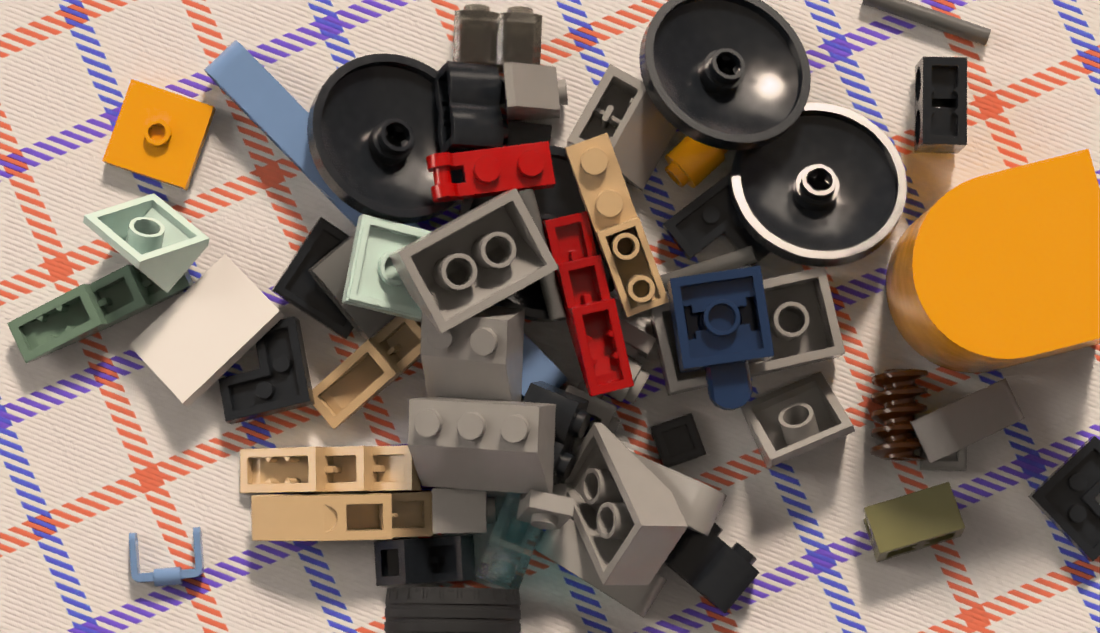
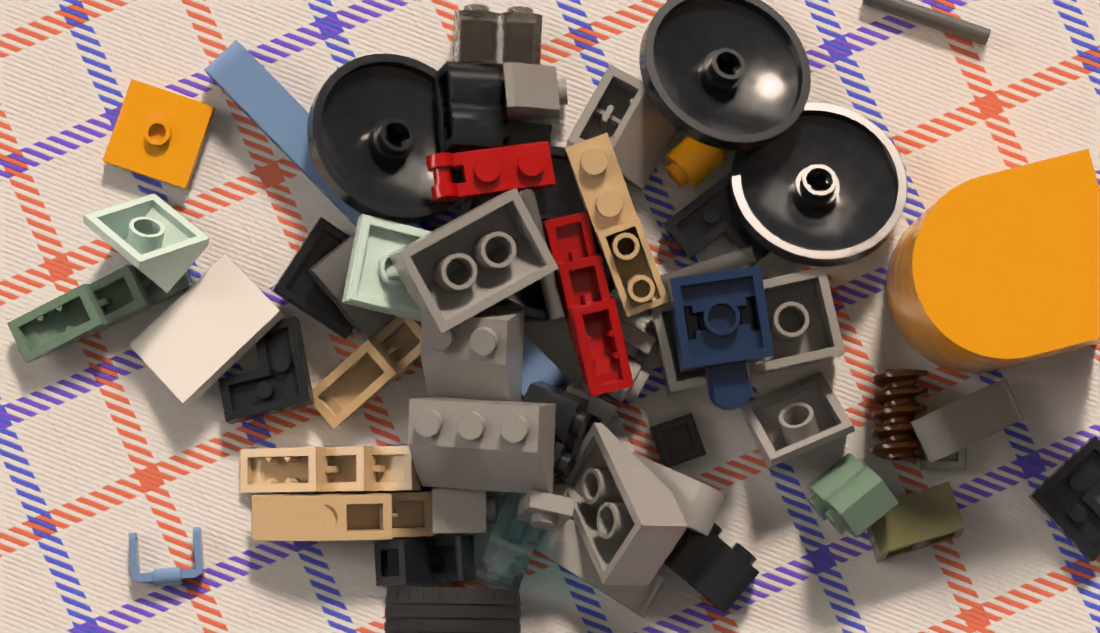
black brick [914,56,967,154] -> none
none -> sand green brick [807,453,899,537]

